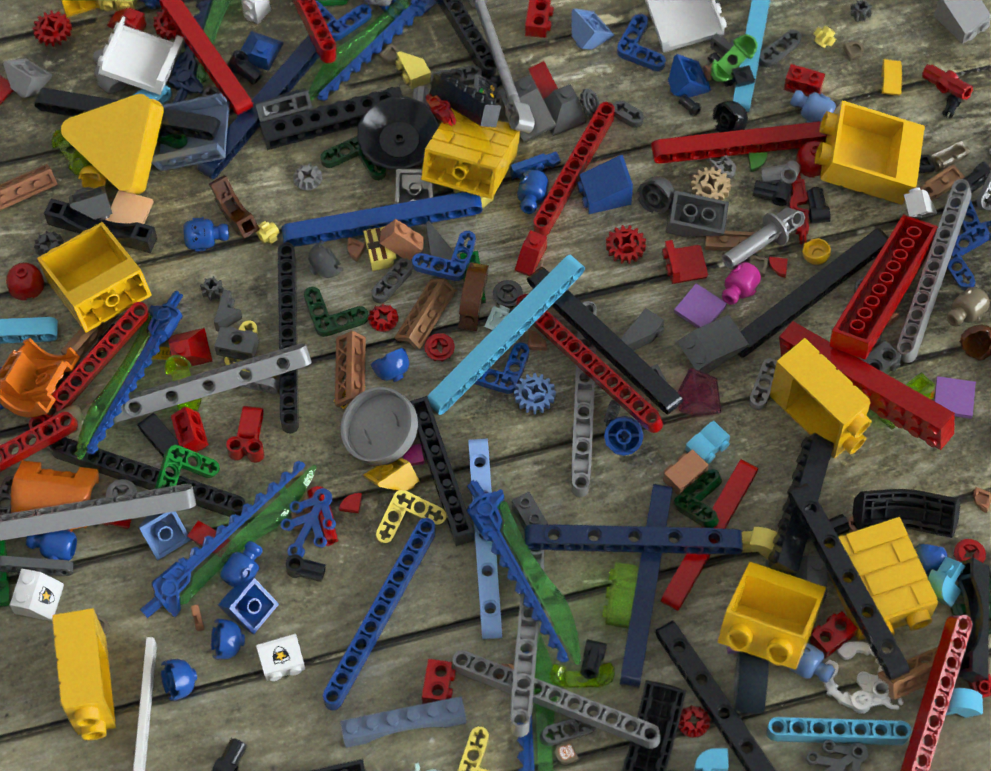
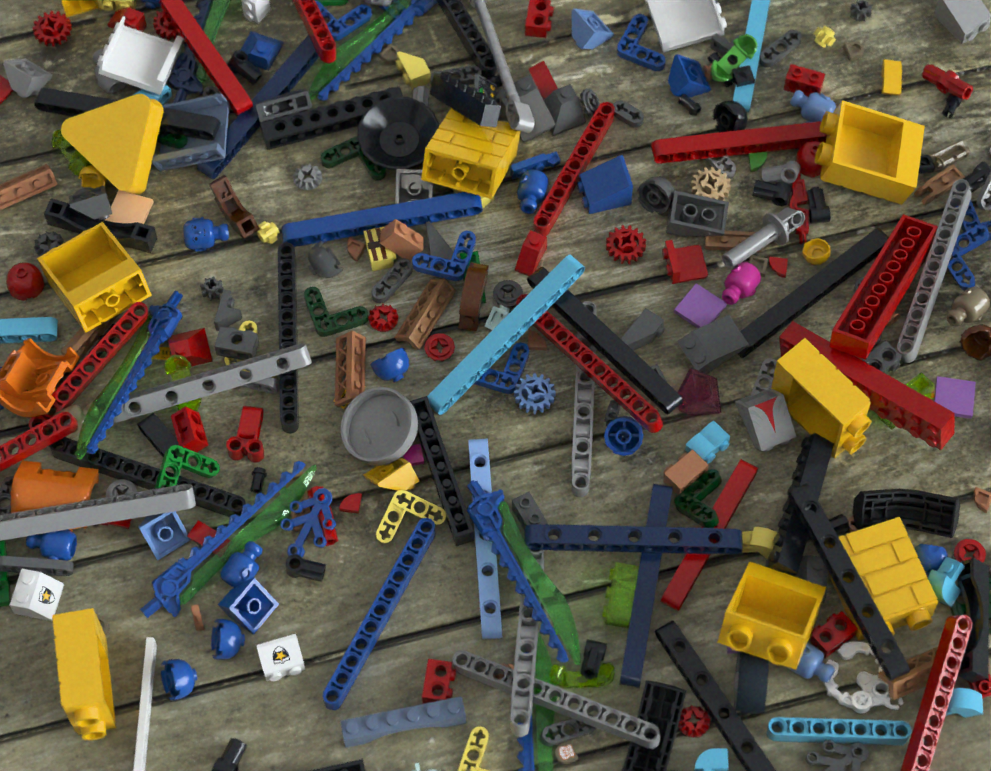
red piece [425,94,456,126] -> none
white slope [904,188,937,219] -> none
none -> black pin [250,467,267,493]
none -> light grey slope [735,388,796,452]

